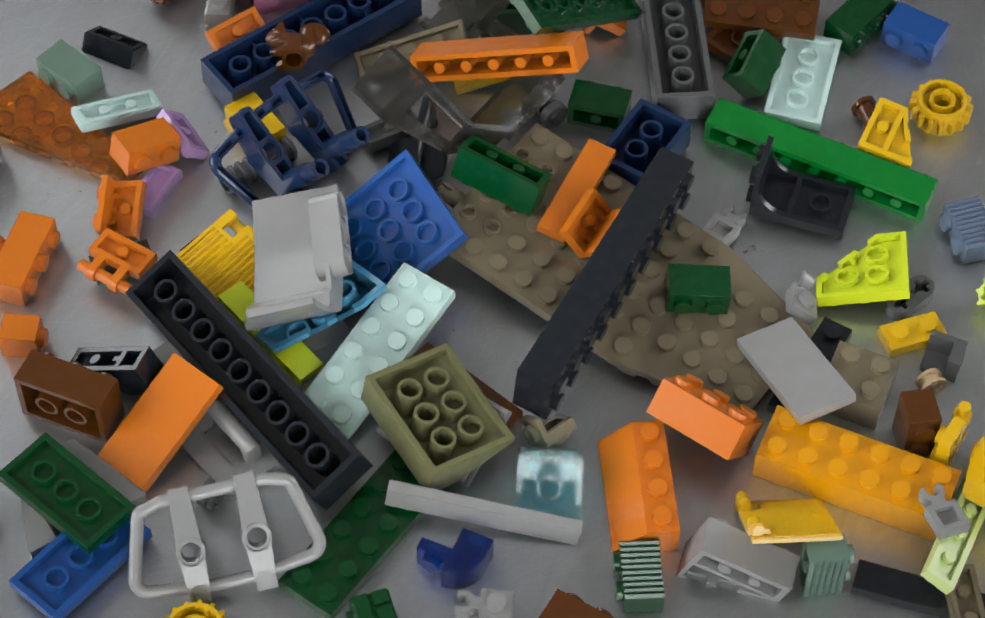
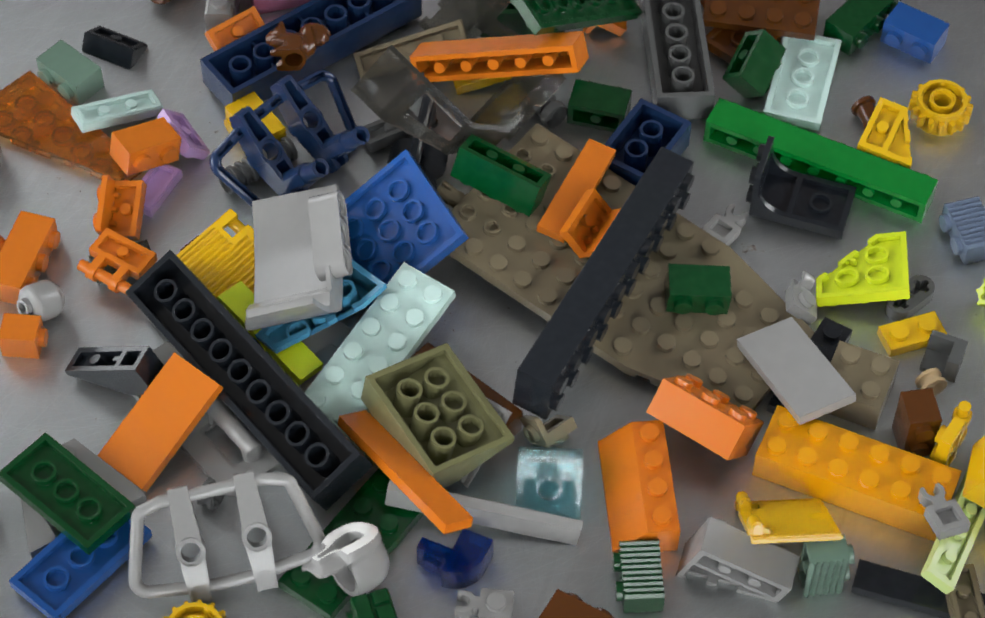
reddish brown brick [14,349,125,444] -> none
none -> light grey head [17,280,65,322]
none -> light grey piece [301,522,390,596]
none -> orange tile [338,410,473,534]

